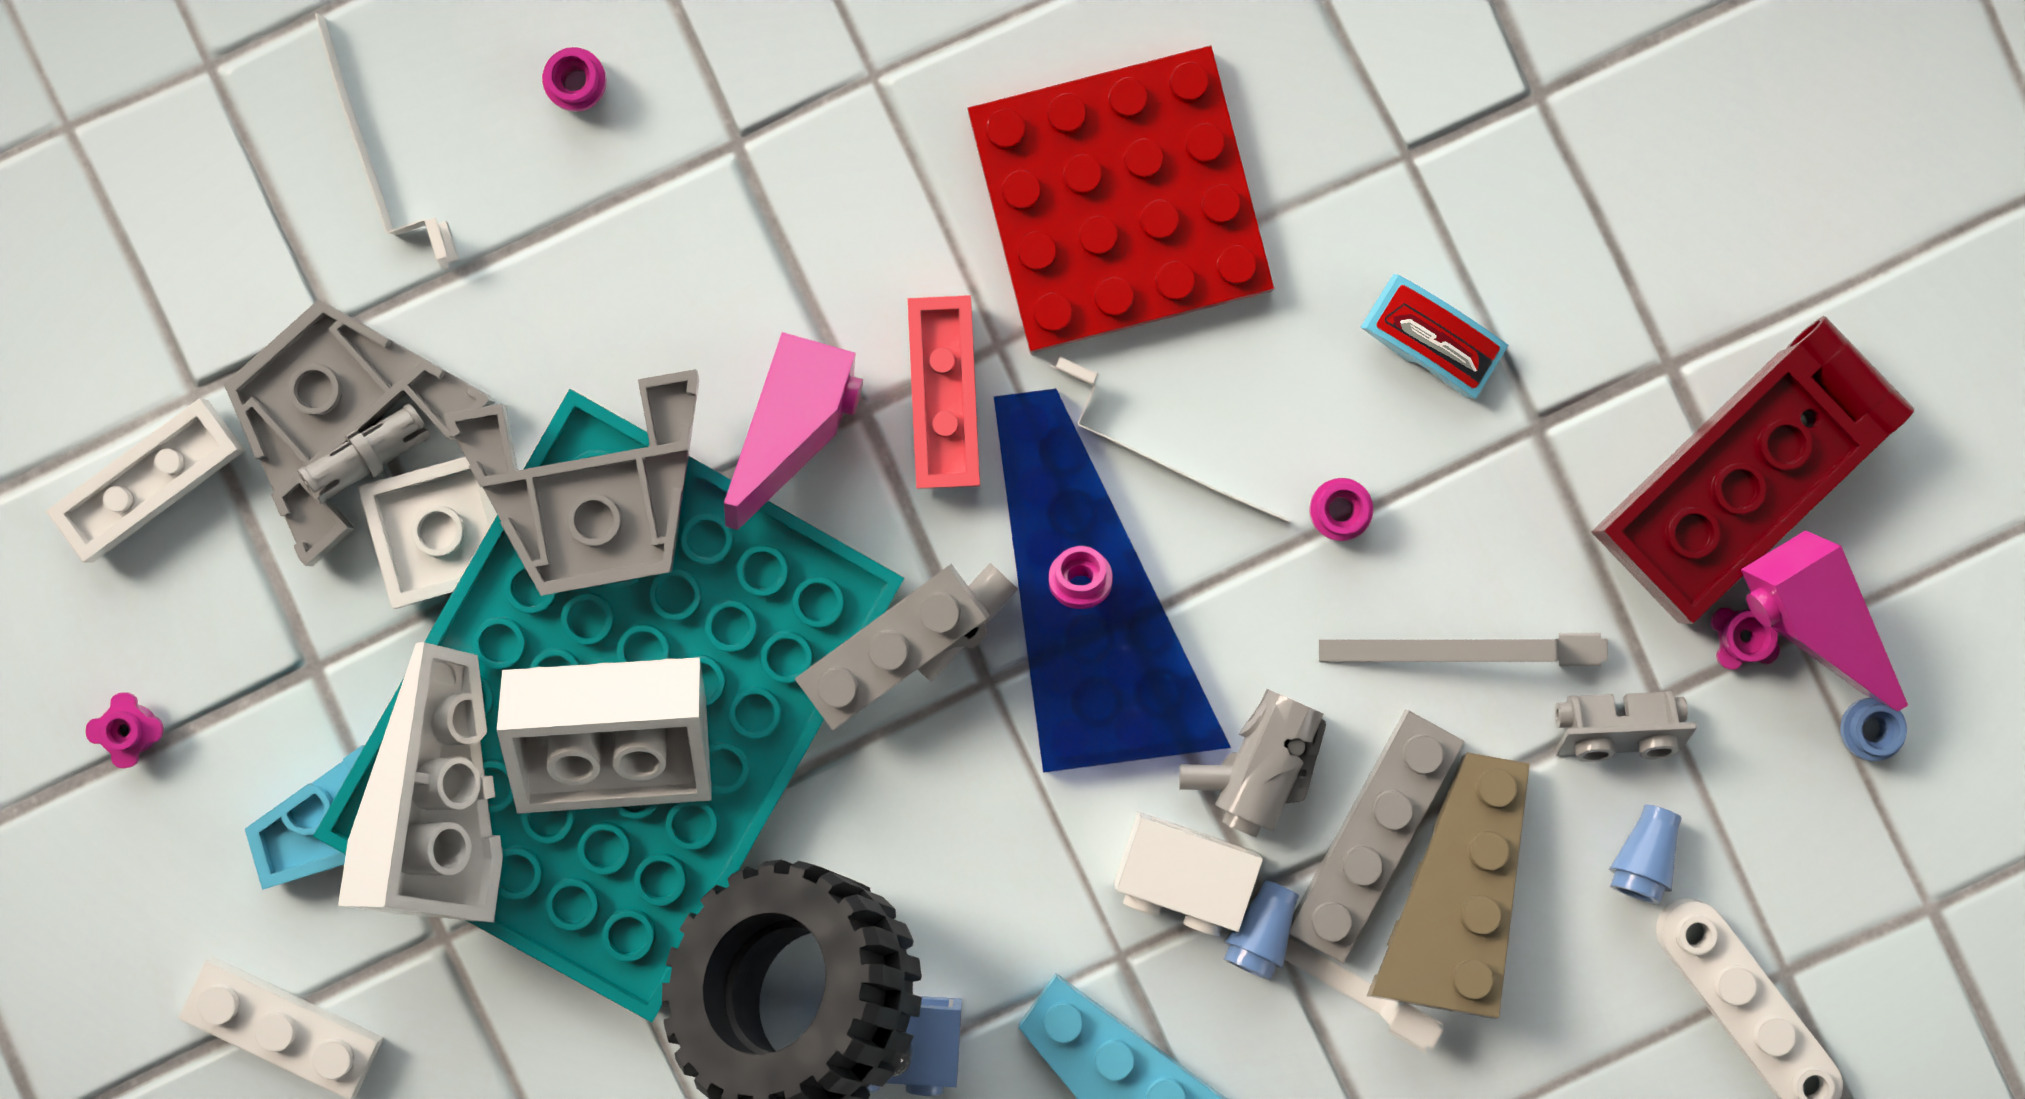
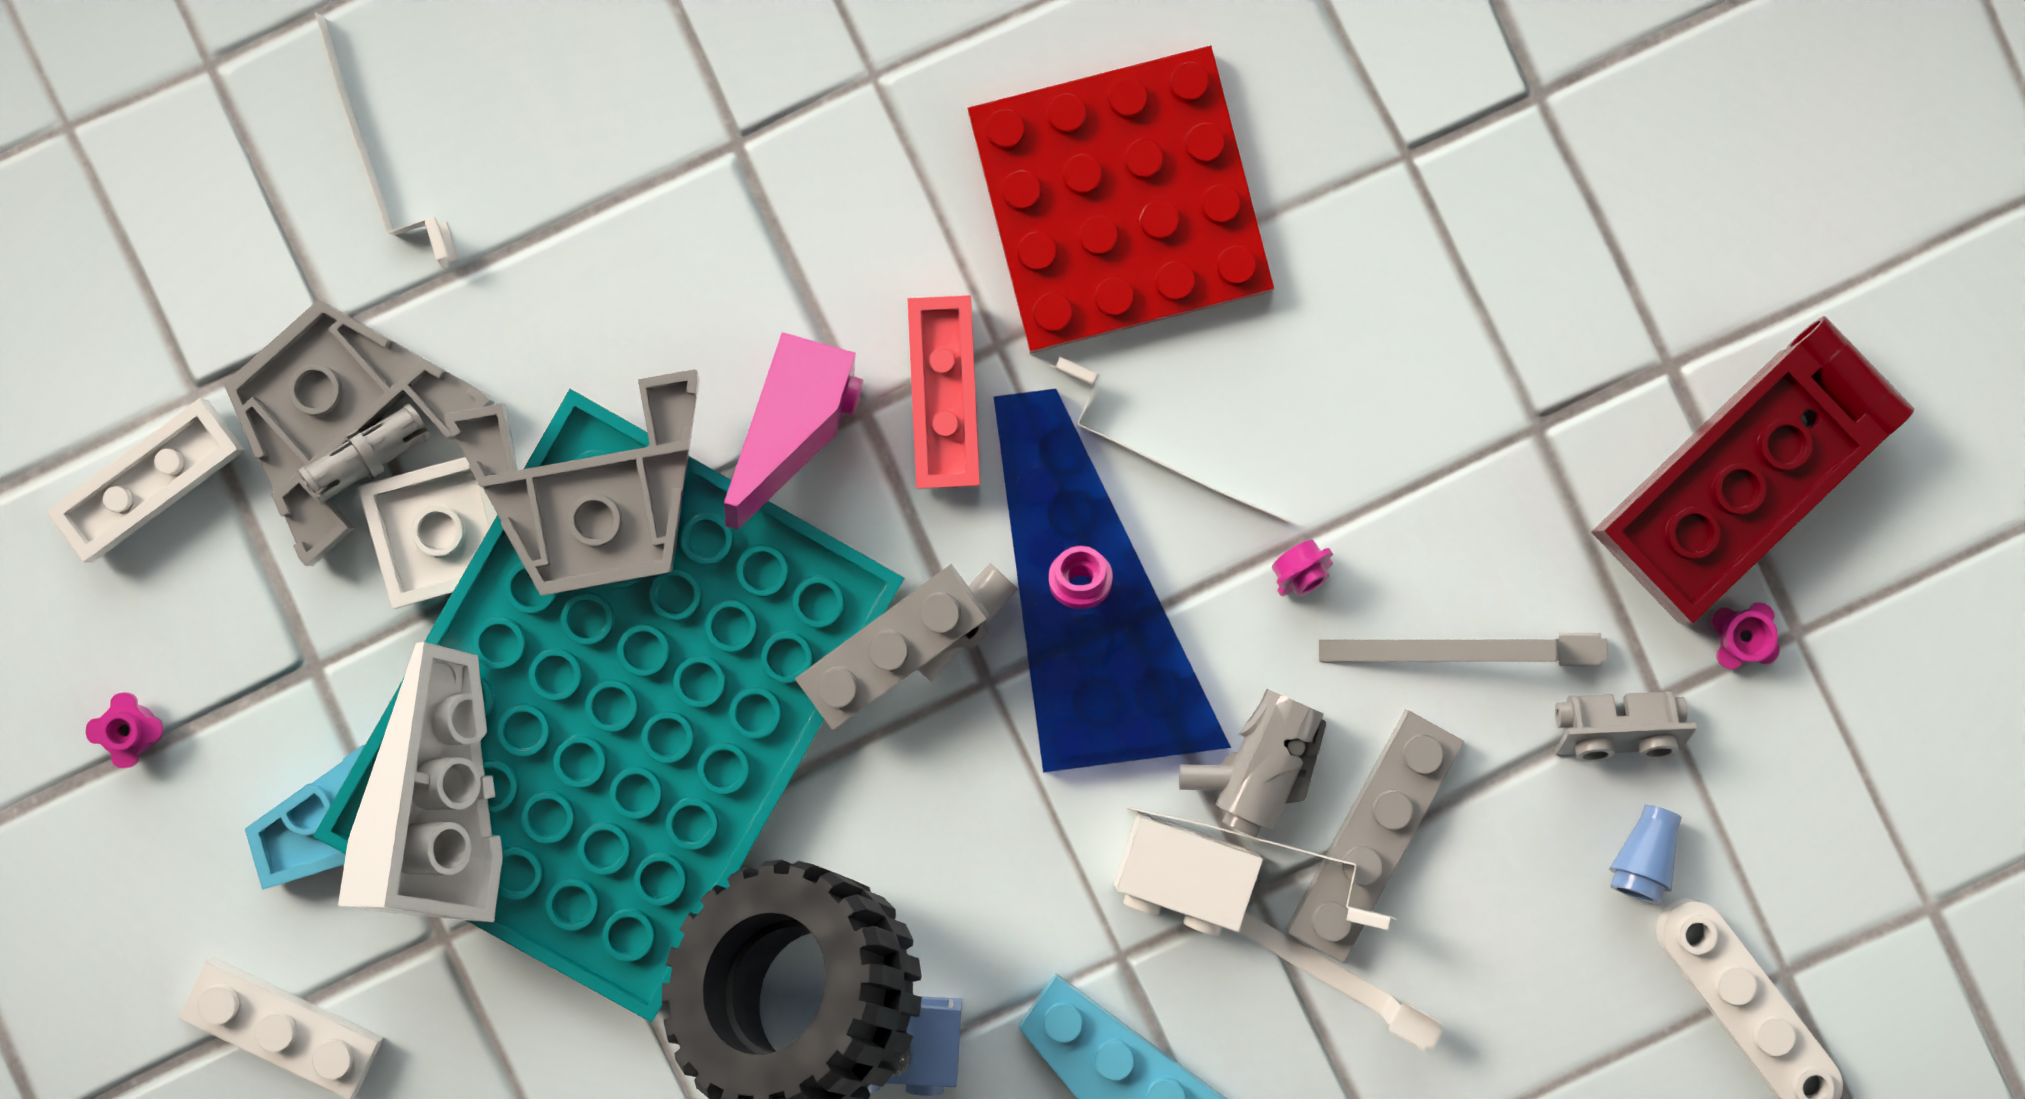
white slope [497,658,711,813] -> none
dark pink plate [542,47,607,112] -> none
medium blue cone [1224,880,1299,981] -> none
dark pink plate [1309,478,1373,541] -> none
slope [1360,274,1509,399] -> none
dark tan wing [1366,752,1530,1019] -> none
dark pink slope [1741,530,1908,712] -> none
medium blue plate [1840,697,1907,761] -> none
none -> white piece [1126,807,1397,930]
none -> dark pink plate [1271,539,1333,596]

